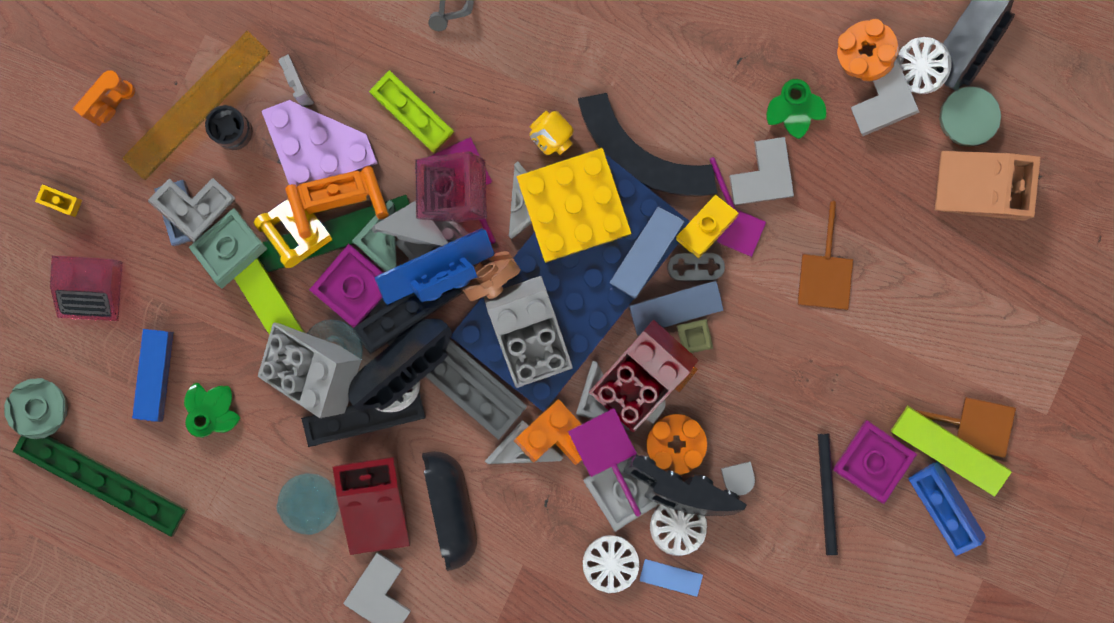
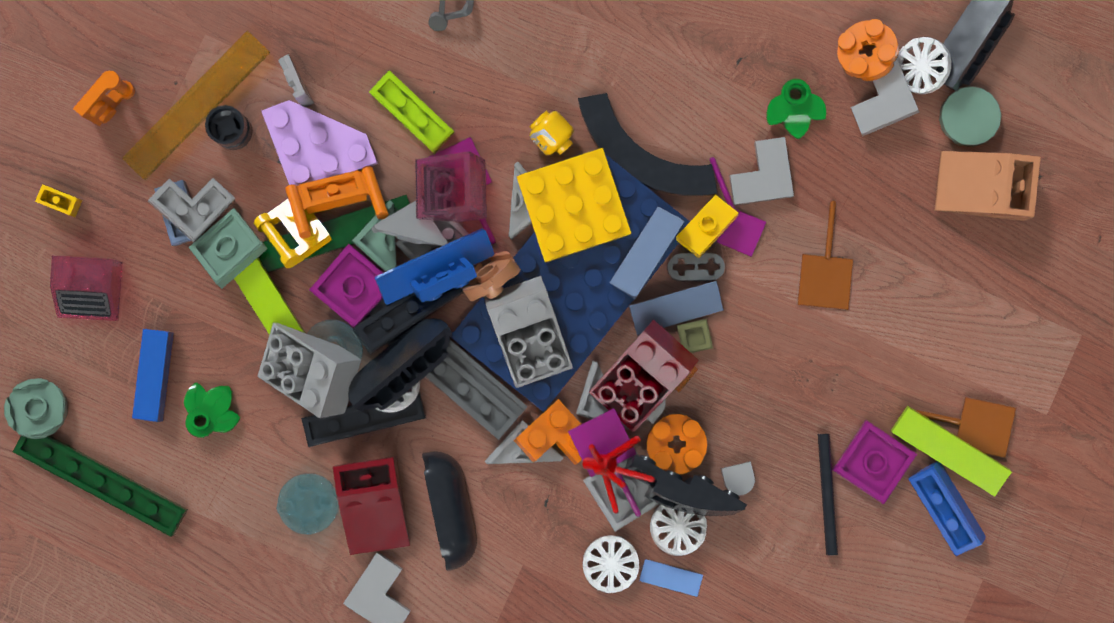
none -> red plant [583,436,655,514]

